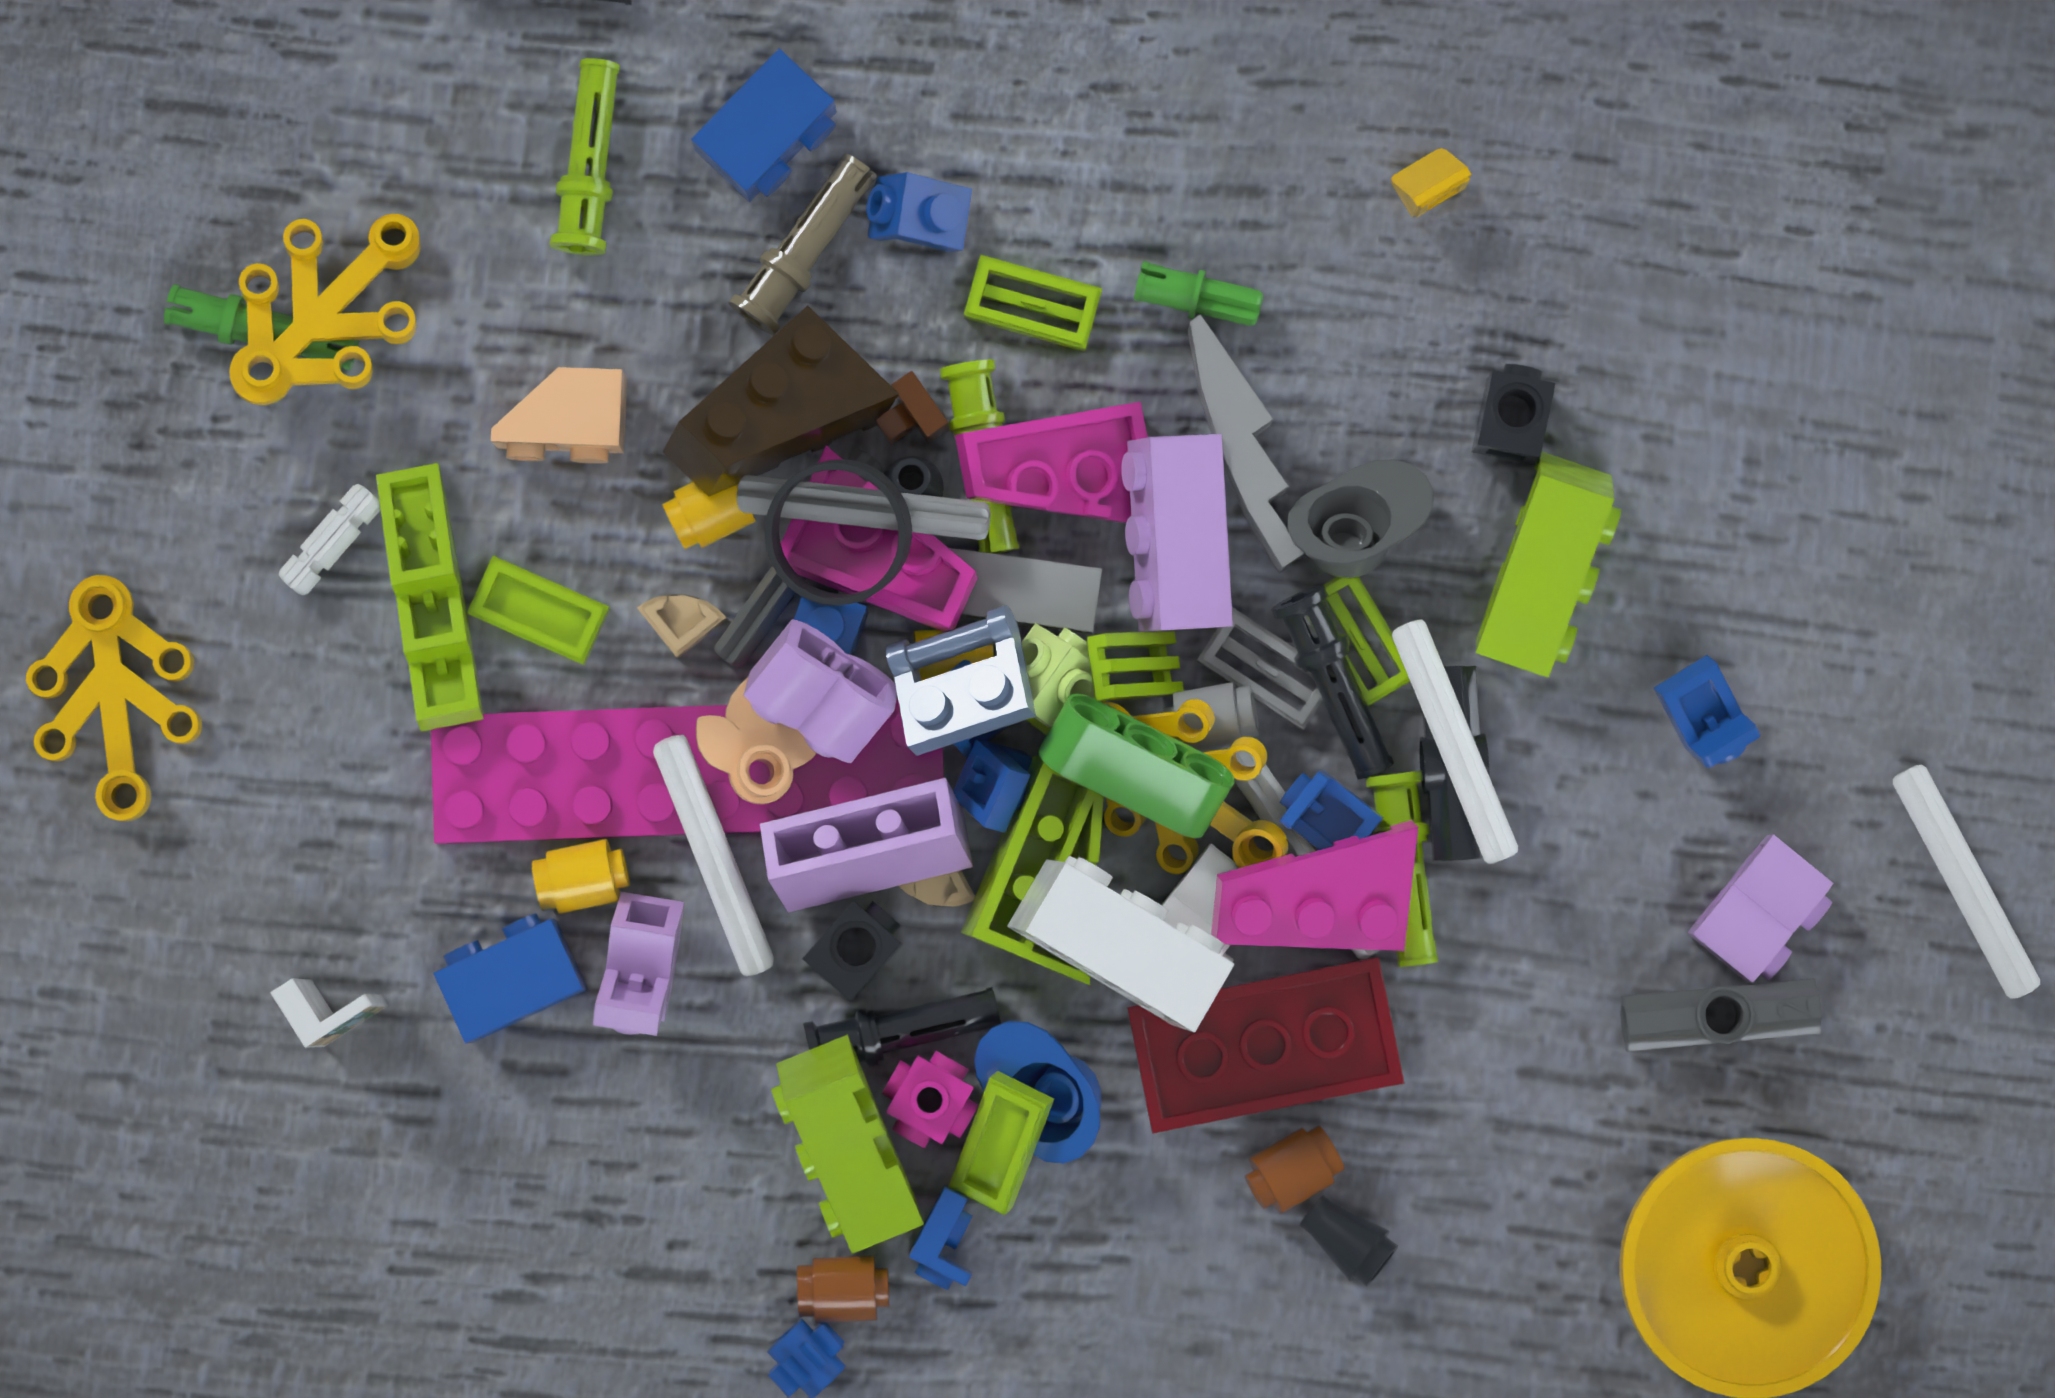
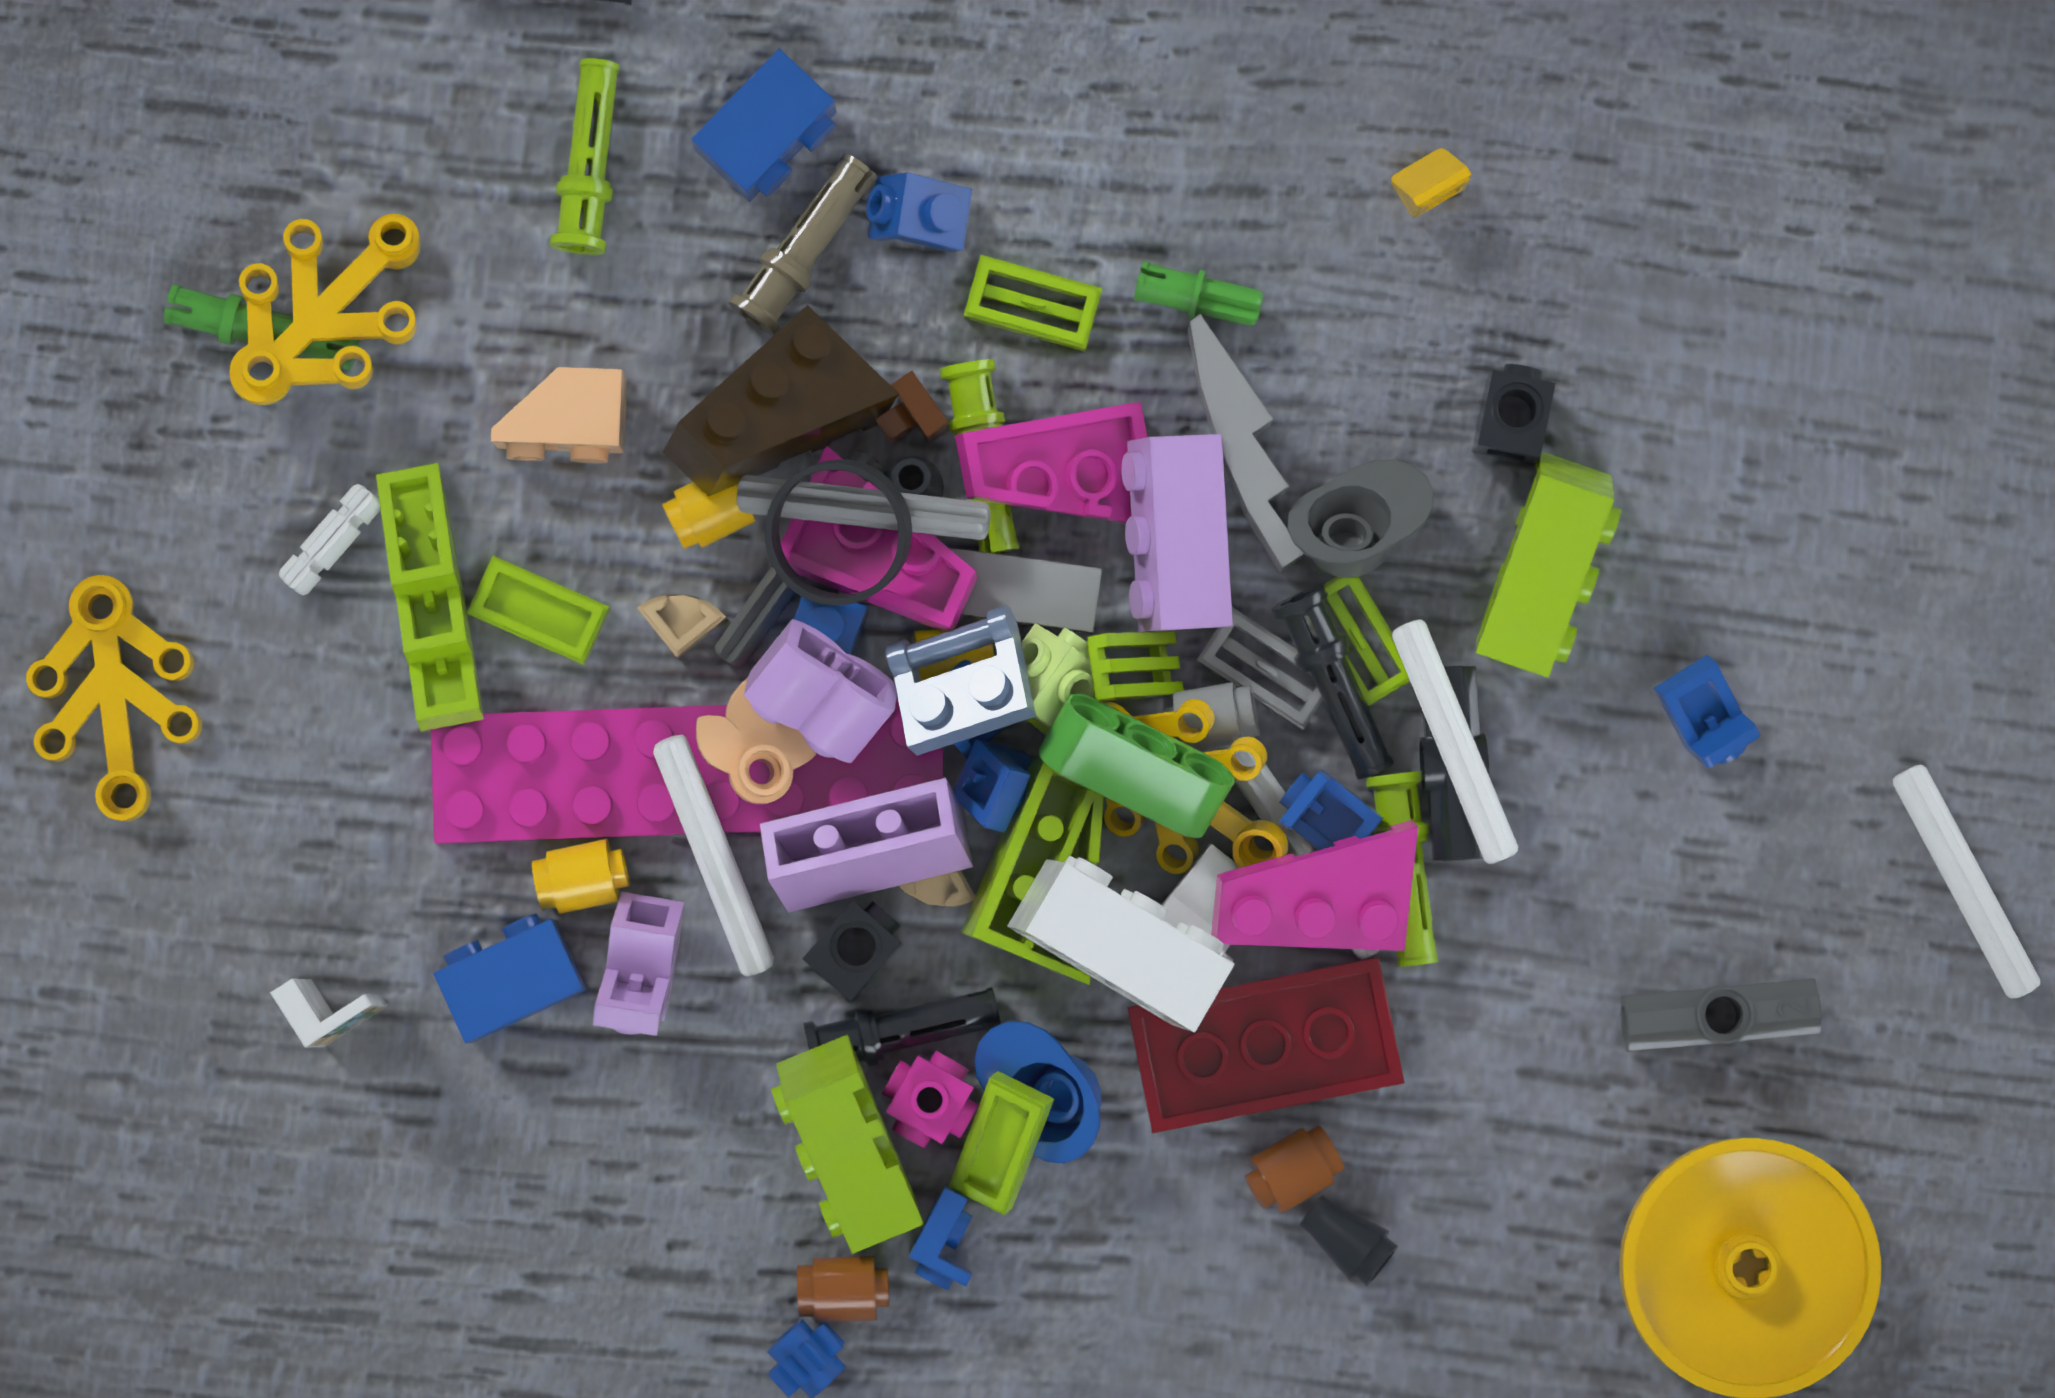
lavender brick [1687,834,1834,983] -> none

